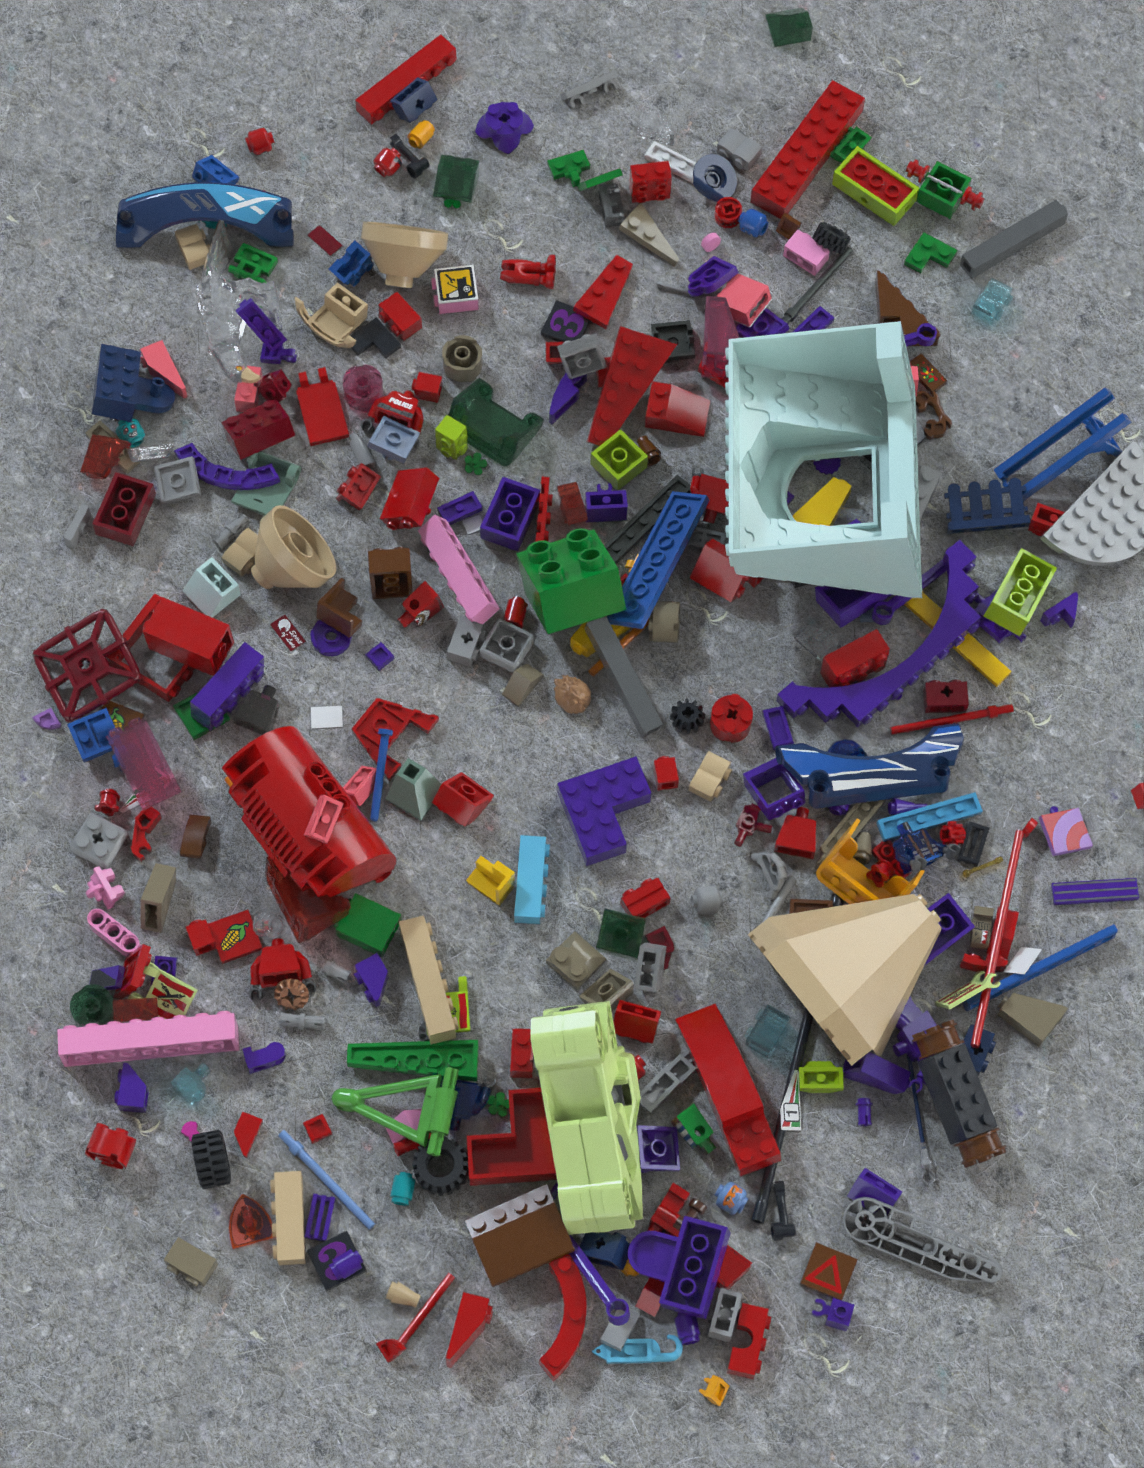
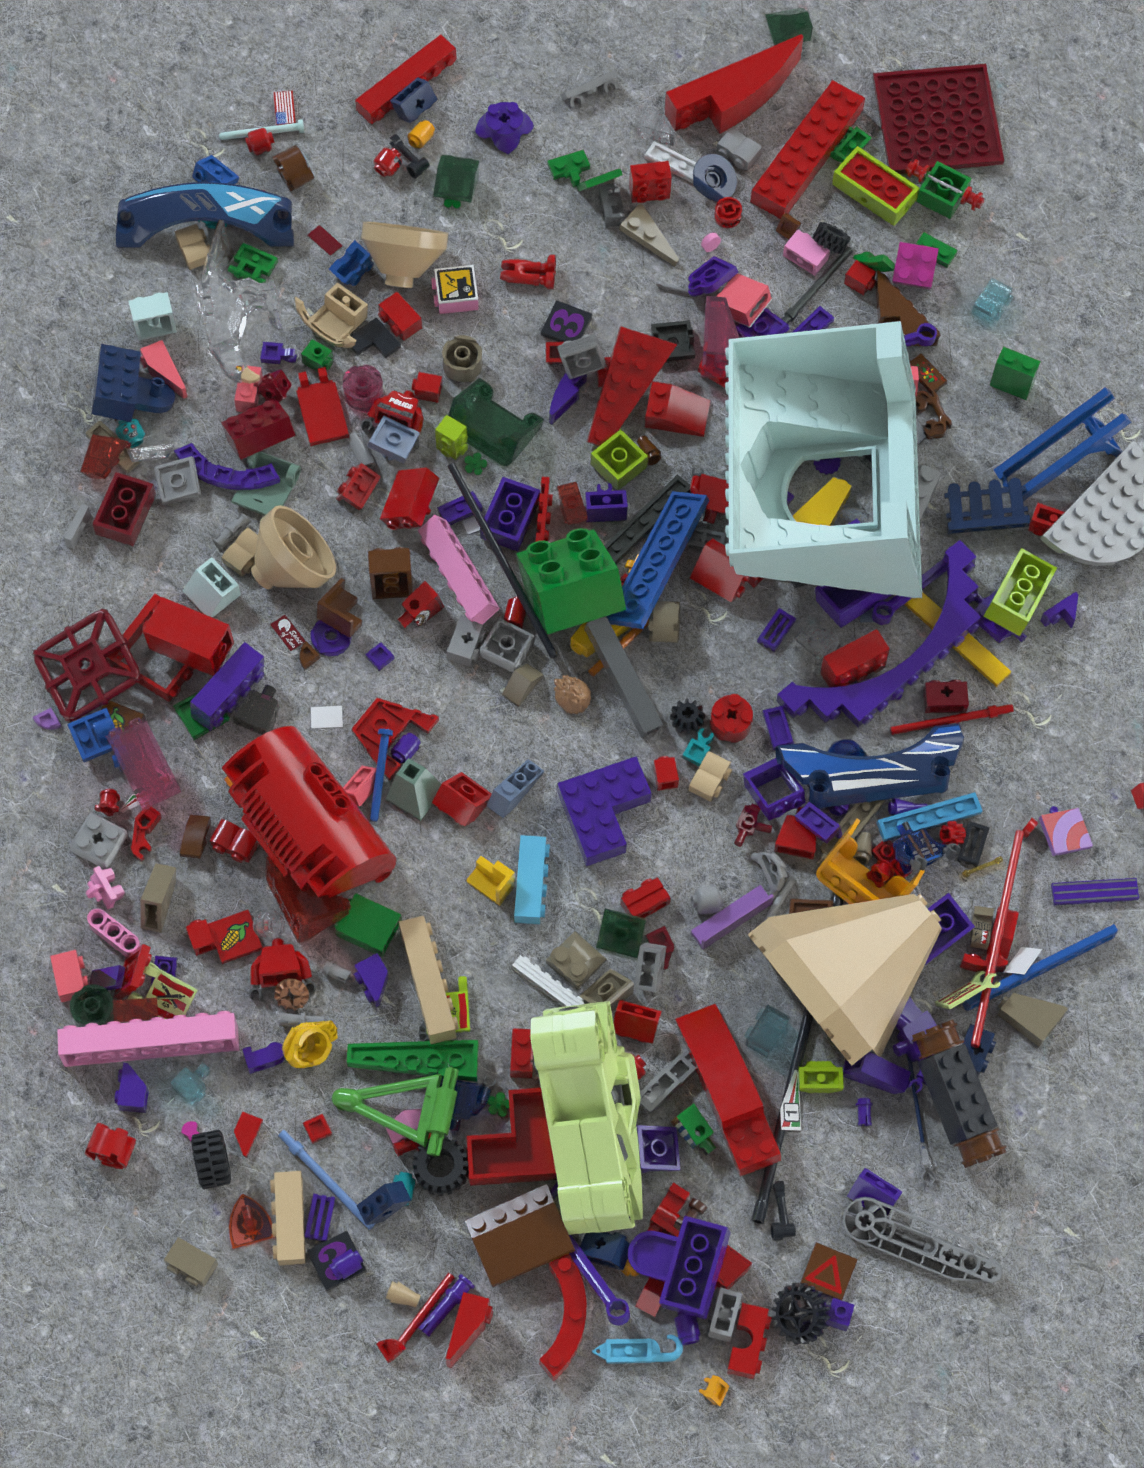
dark purple plate [235,298,287,352] -> none
coral slope [304,795,344,844] -> none
red wing [573,255,633,330] -> none
light grey slope [600,1309,640,1352] -> none
medium blue head [714,1182,749,1215] -> none
blue head [738,208,769,238] -> none
dark grey brick [960,200,1068,279] -> none
none -> coral piece [50,950,90,1002]
none -> light aqua brick [129,292,177,341]
none -> red brick [210,819,259,863]
none -> light aqua bar [219,119,305,140]
none -> reddish brown brick [272,145,314,192]
none -> tile [273,91,296,125]
none -> yellow helmet [282,1020,338,1068]
none -> reddish brown tile [299,641,320,671]
none -> green brick [301,339,334,372]
none -> dark blue brick [356,1181,411,1225]
none -> dark purple brick [391,733,421,764]
none -> dark purple pin [418,1274,475,1337]
none -> black piece [447,463,558,659]
none -> sand blue slope [487,759,544,818]
none -> white piece [512,955,584,1007]
none -> red slope [664,34,803,134]
none -> teal plate [682,728,714,767]
none -> medium lavender panel [691,885,774,950]
none -> dark purple tile [757,608,797,652]
none -> black gear [771,1283,831,1345]
none -> dark purple panel [795,802,842,844]
none -> red brick [844,260,876,296]
none -> green slope [853,251,895,272]
none -> dark red plate [872,63,1005,174]
none -> dark pink brick [892,242,939,290]
none -> green brick [989,346,1041,400]

